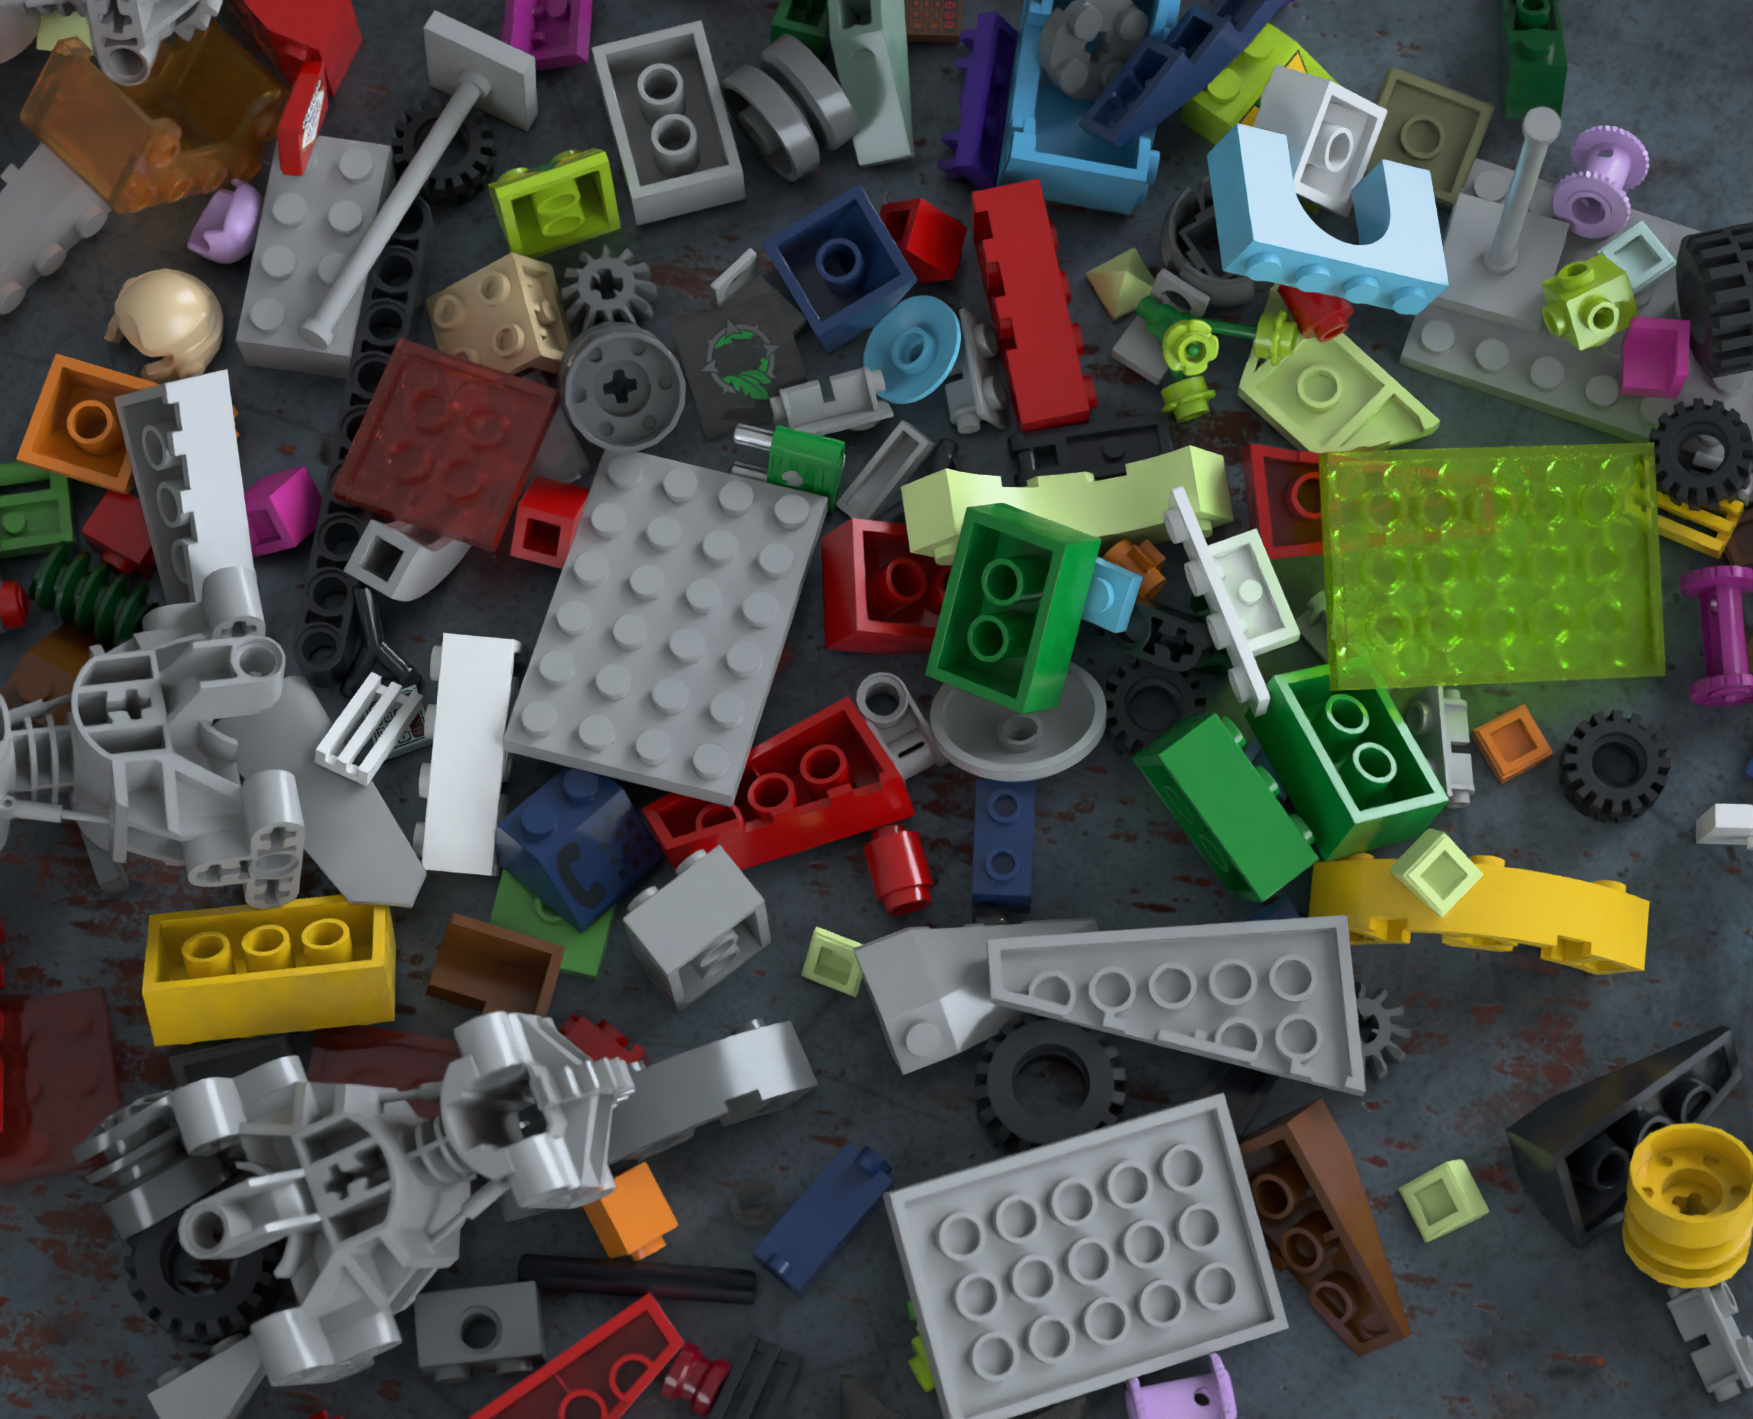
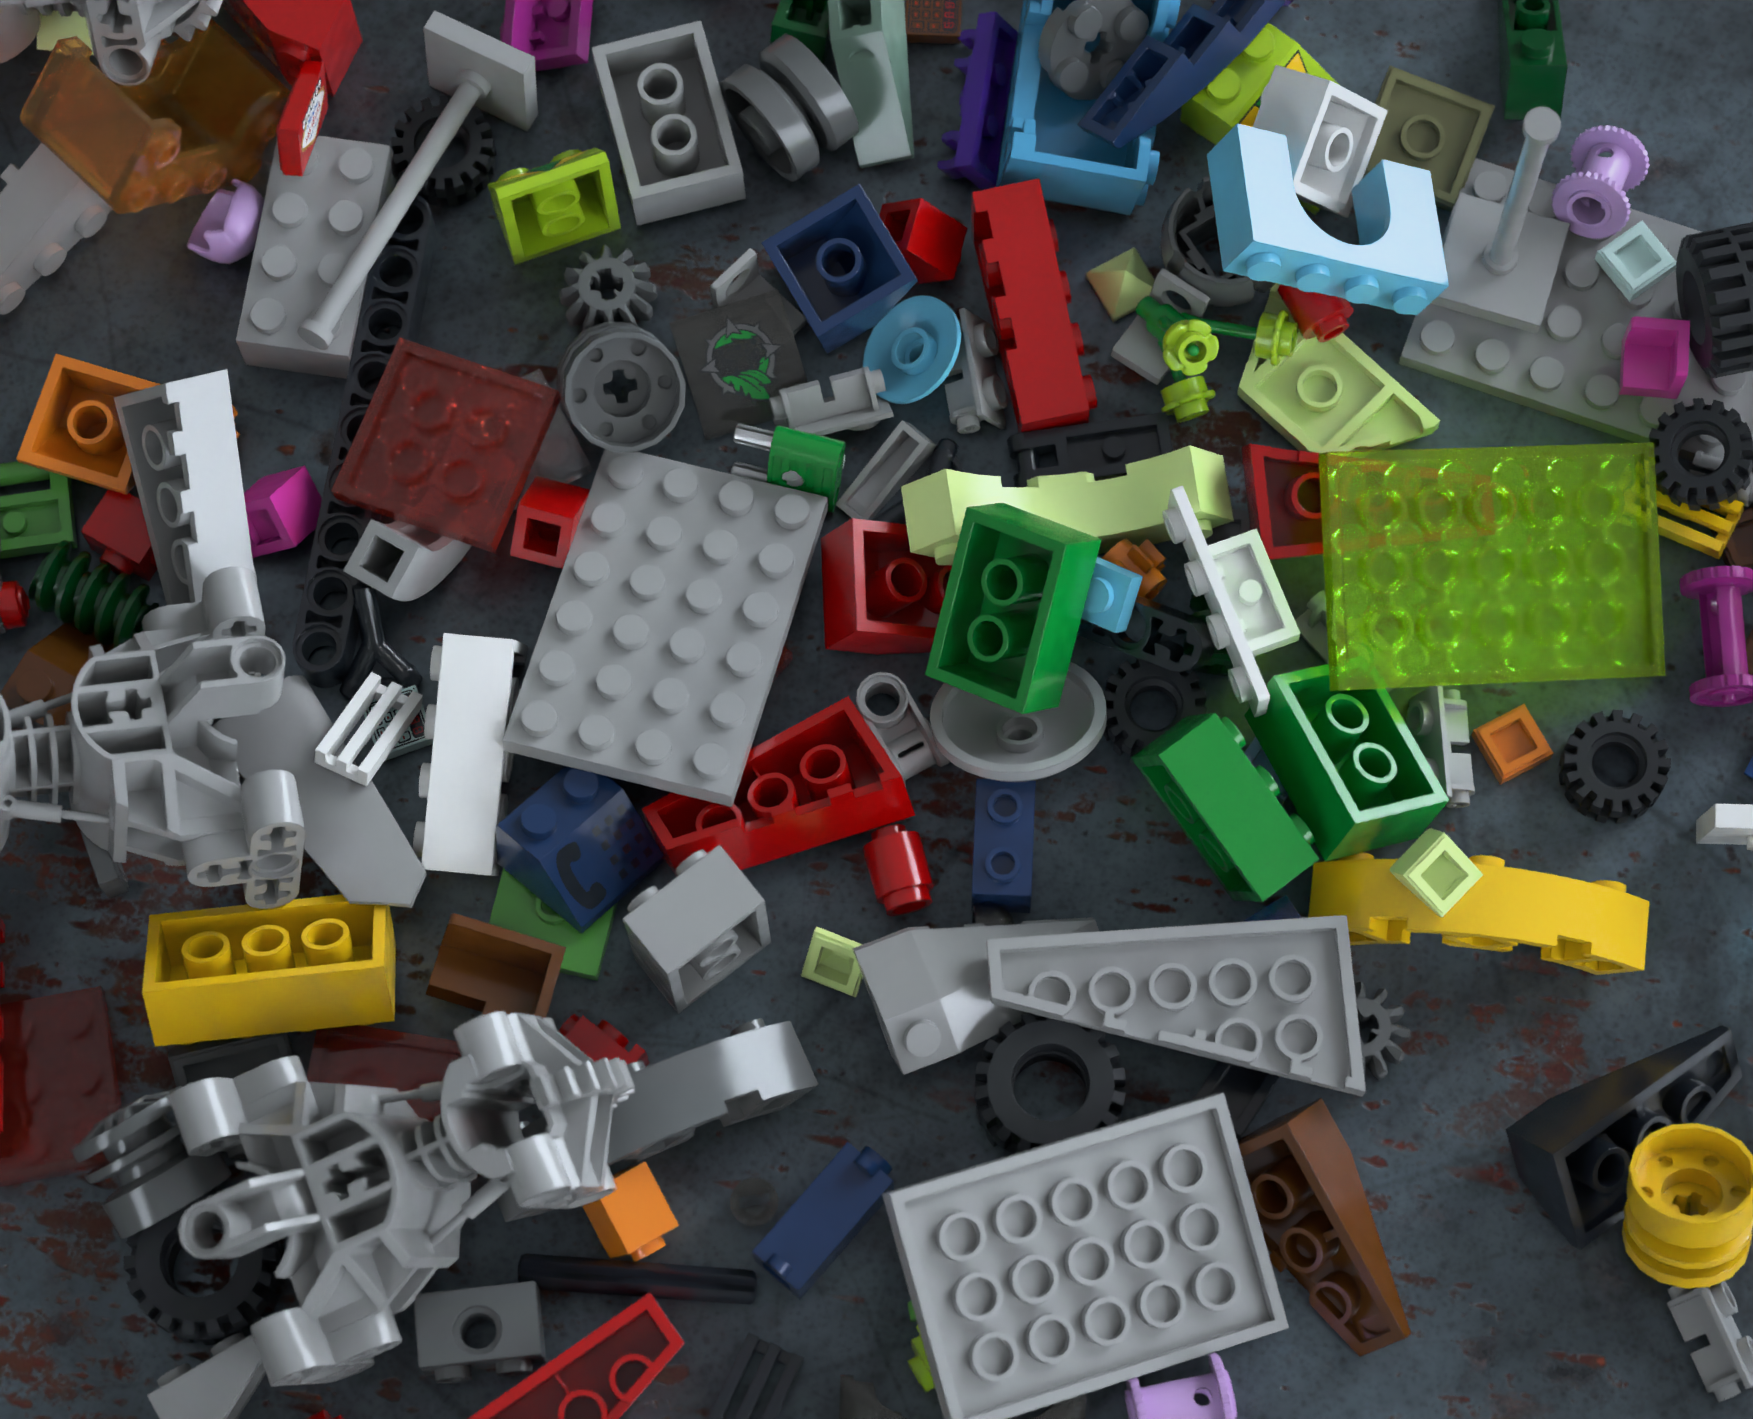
tan helmet [104,268,224,384] -> none
tan bracket [426,252,573,402] -> none
dark red wheel [660,1341,732,1418] -> none
yellowish green slope [1398,1159,1489,1243] -> none
lime brick [1540,253,1640,351] -> none

